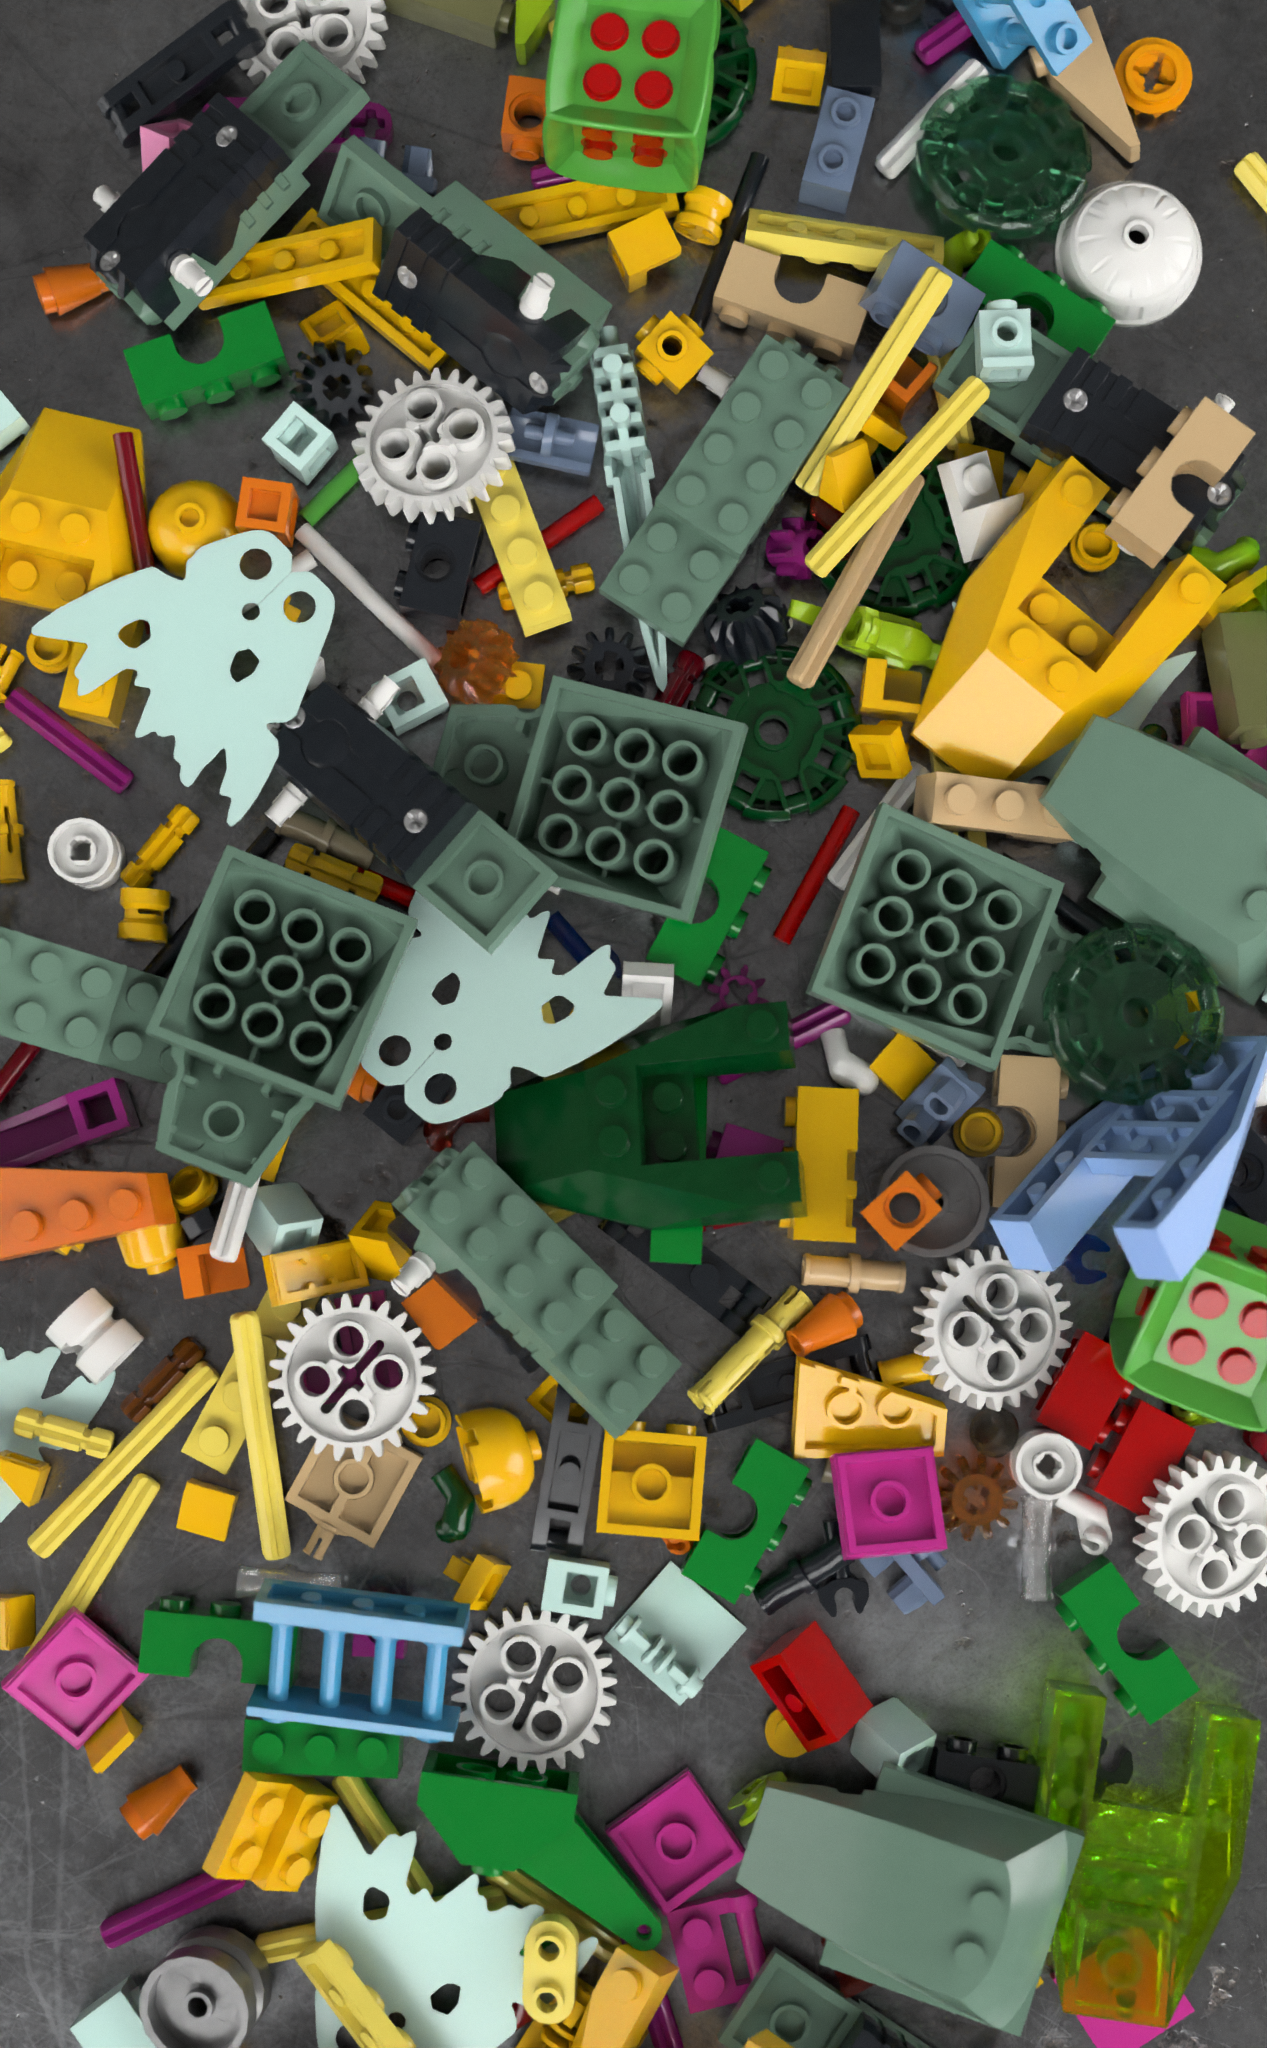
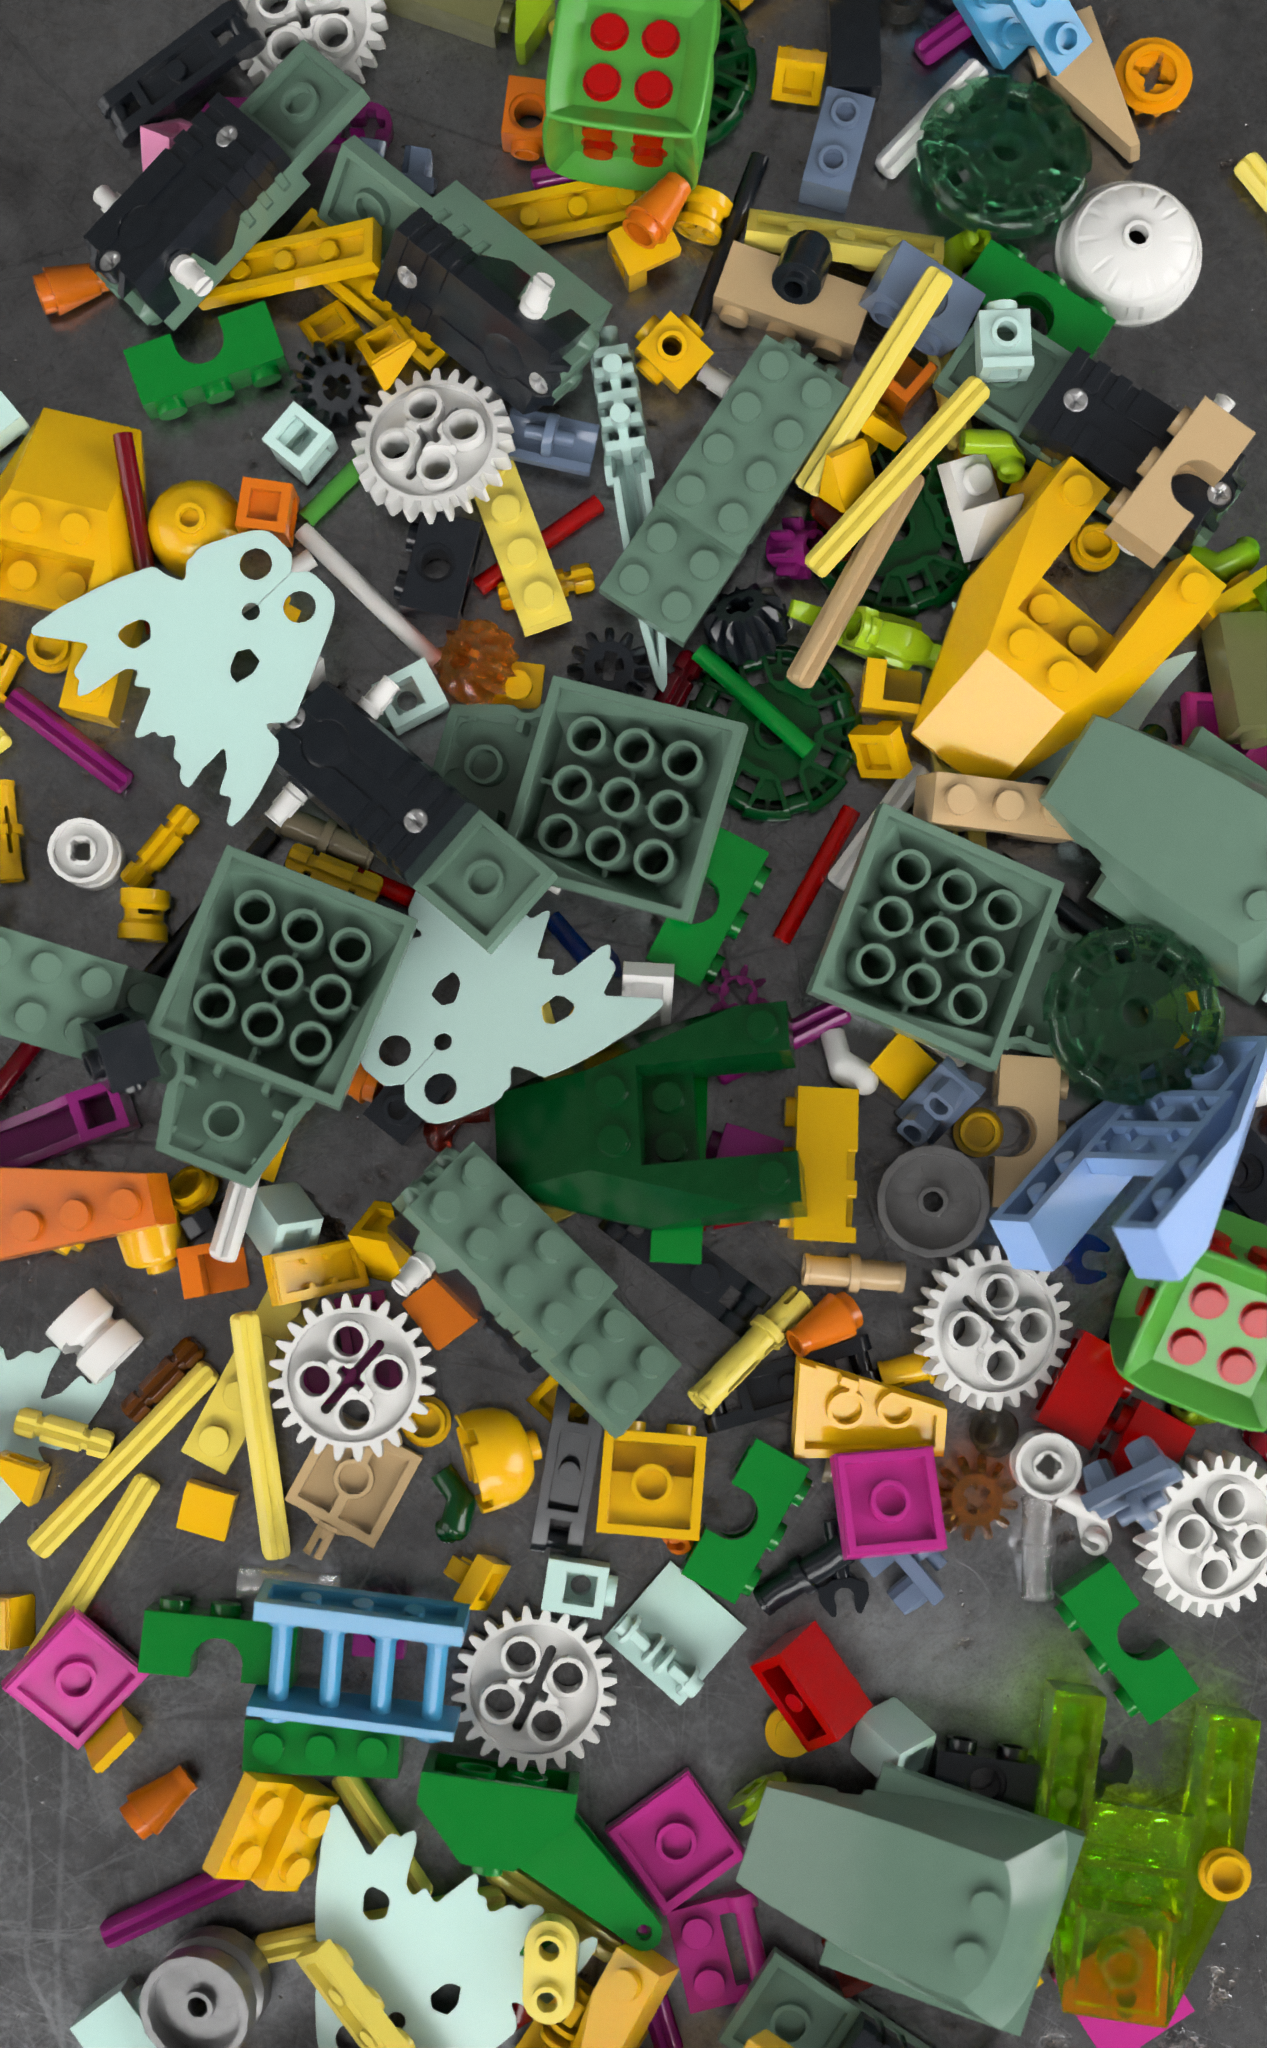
orange brick [860,1171,942,1252] -> none
none -> black brick [80,1007,161,1094]
none -> yellow slope [354,317,417,392]
none -> orange cone [622,172,691,249]
none -> green bar [691,643,816,759]
none -> black brick [772,230,833,305]
none -> lime arm [959,429,1026,484]
none -> sand blue hips [1080,1436,1185,1531]
none -> yellow plate [1197,1846,1252,1901]

